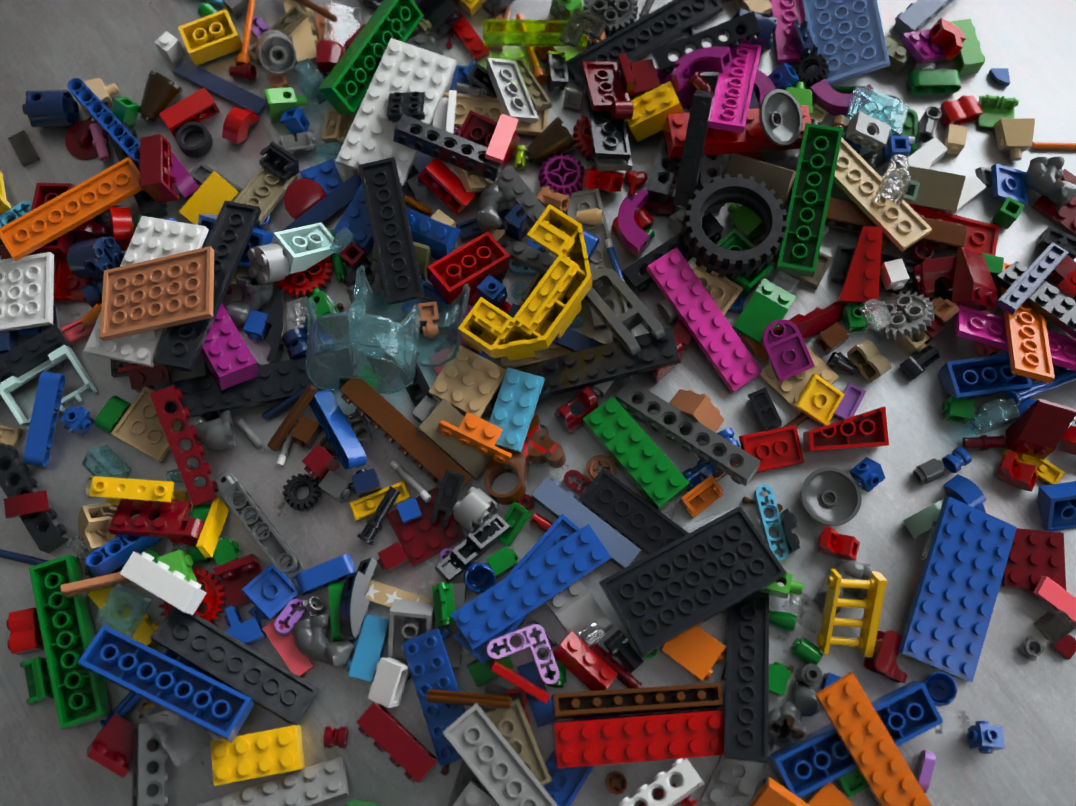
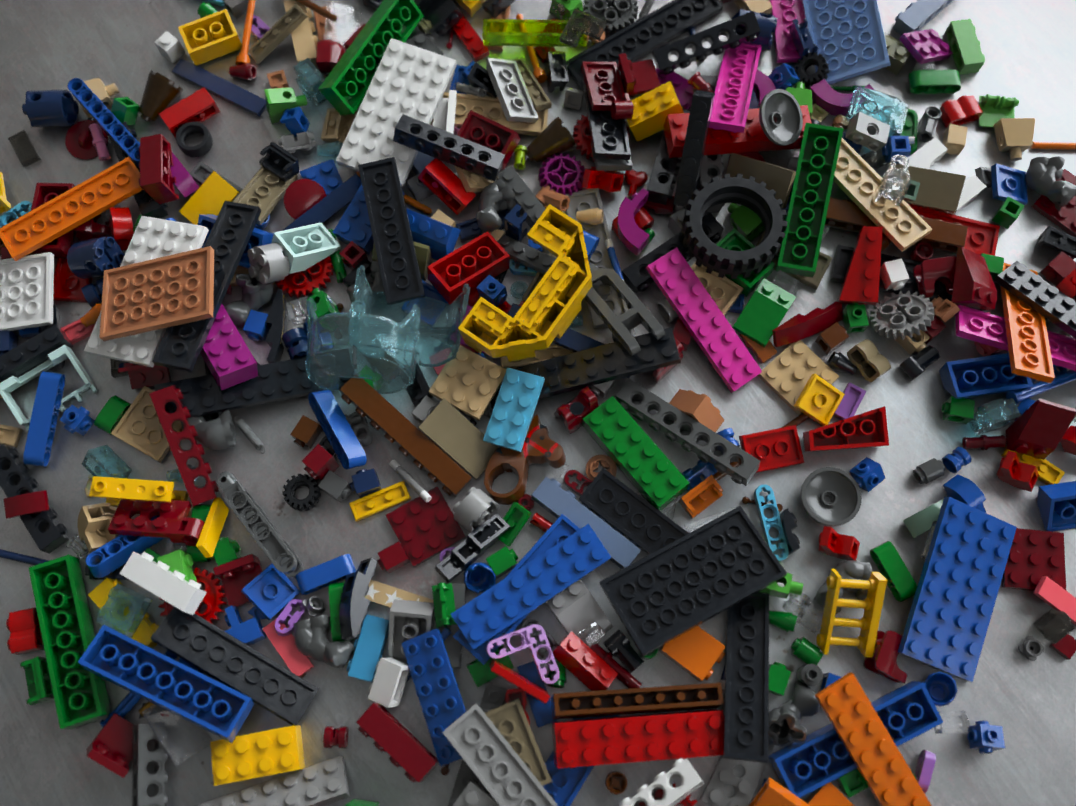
nougat tile [60,572,130,597] -> none
red brick [222,107,259,144] -> none
light grey wheel [256,30,296,74] -> none
dark blue bar [262,386,307,420] -> none
reddish brown axle [267,384,318,451] -> none
light grey bar [276,415,302,466] -> none
clear light blue cone [329,226,356,254] -> none
black pin [357,486,401,545] -> none
black hinge [386,91,425,123] -> none
blue tile [396,497,422,524] -> none
nougat plate [418,301,439,339] -> none
reddish brown axle [426,689,512,709] -> none
black hinge [430,469,466,528] -> none
orange bracket [438,412,512,464] -> none
tile [485,114,518,164] -> none
magenta arch [671,46,732,90] -> none
black hinge [748,387,782,431] -> none
magenta tile [761,319,815,382] -> none
clear brick [859,299,893,331] -> none
red brick [929,18,966,61] -> none
tile [989,68,1011,86] -> none
tile [995,242,1069,315] -> none
none -> green beam [870,541,917,602]

